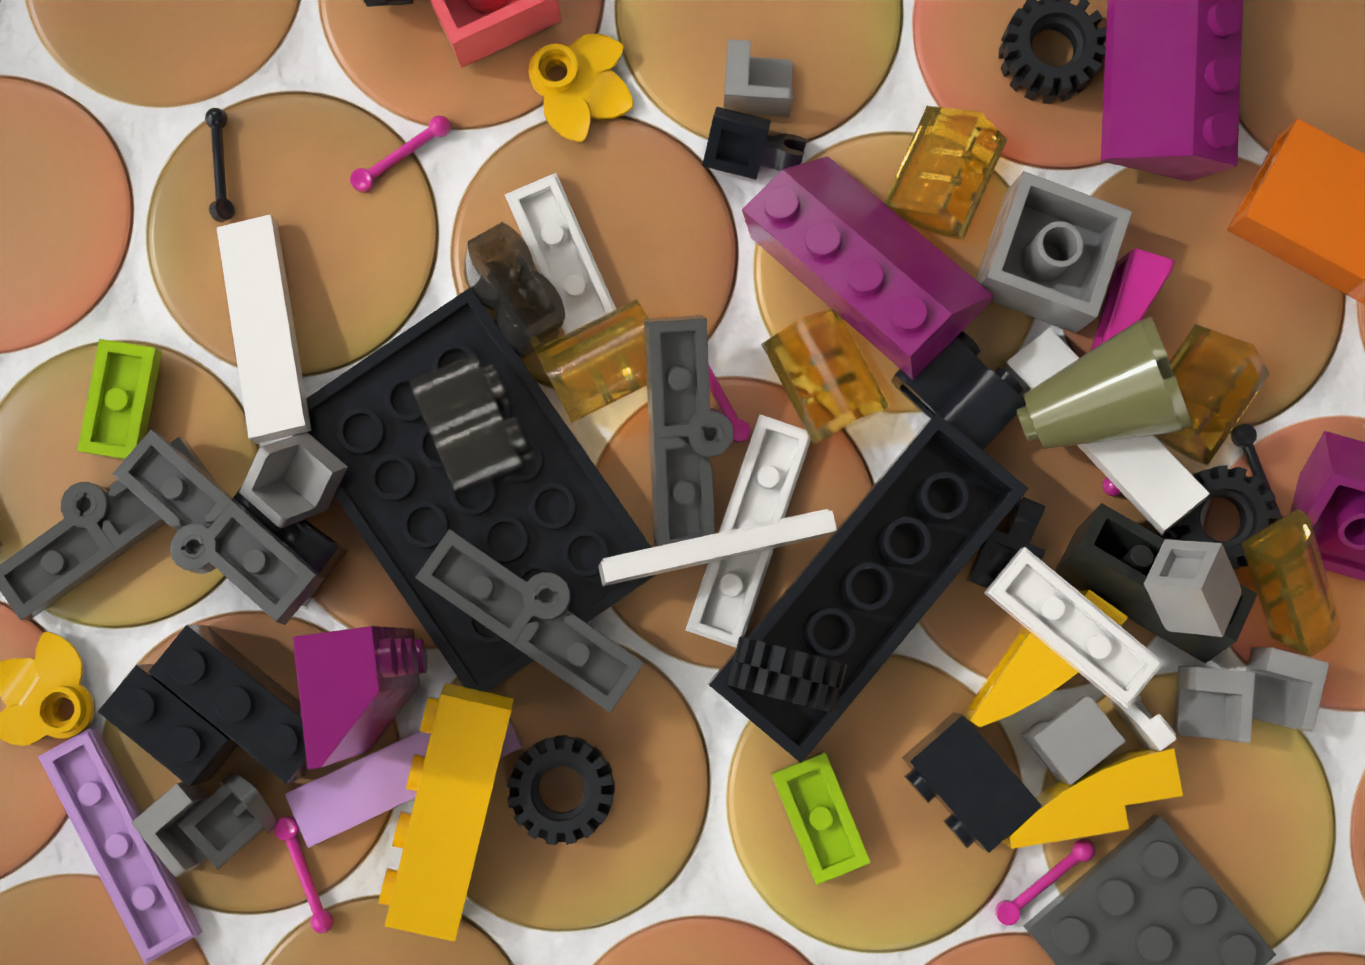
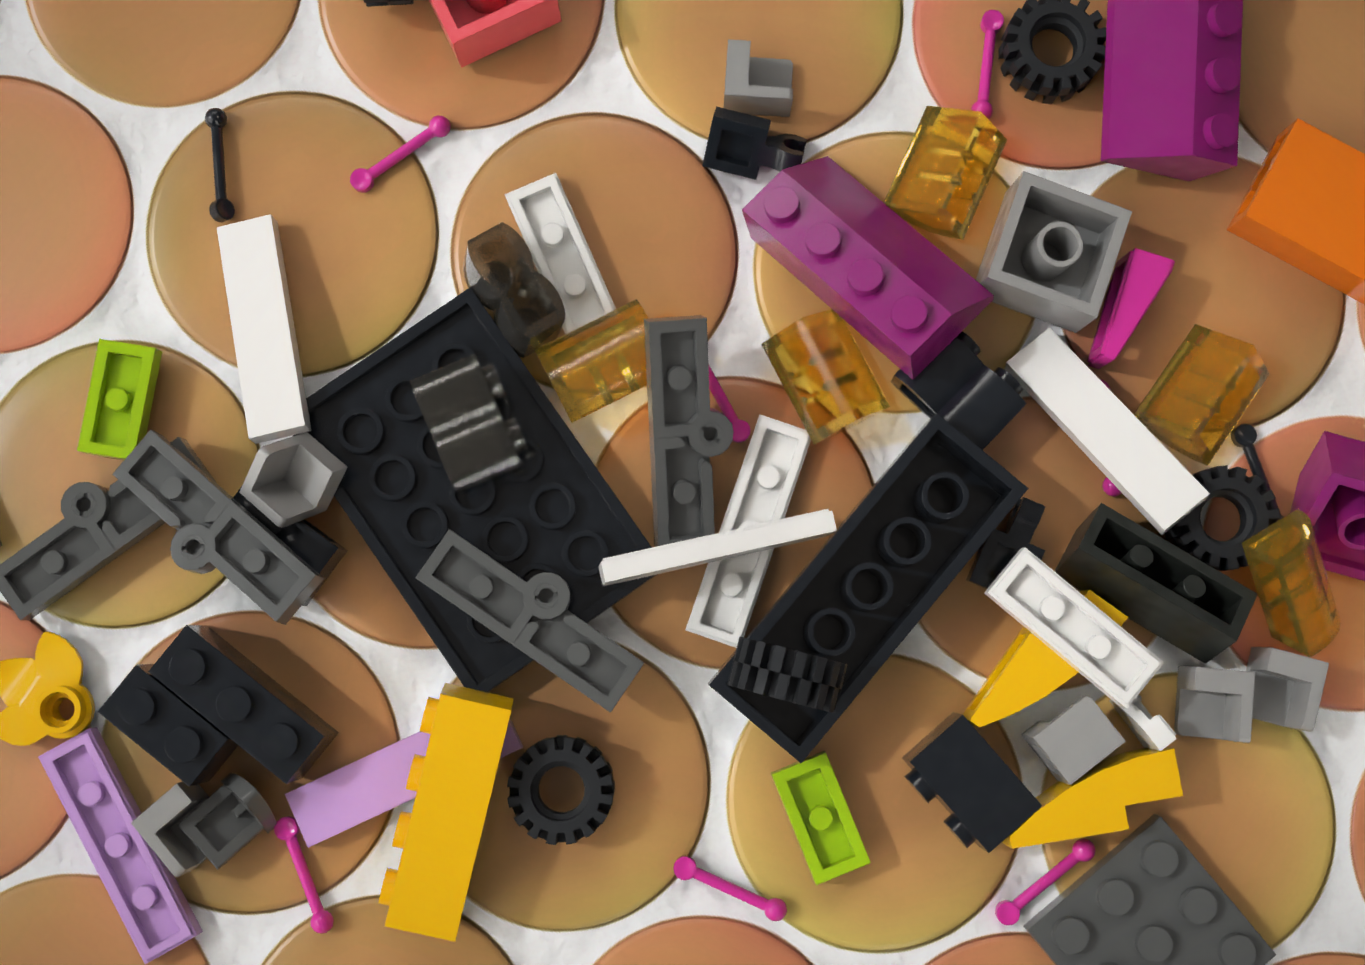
magenta slope [293,626,427,769] -> none
yellow plate [528,33,634,143] -> none
olive cone [1017,317,1192,449] -> none
light grey panel [1144,539,1241,637] -> none
none -> dark pink hinge [673,856,787,921]
none -> dark pink hinge [971,10,1004,122]

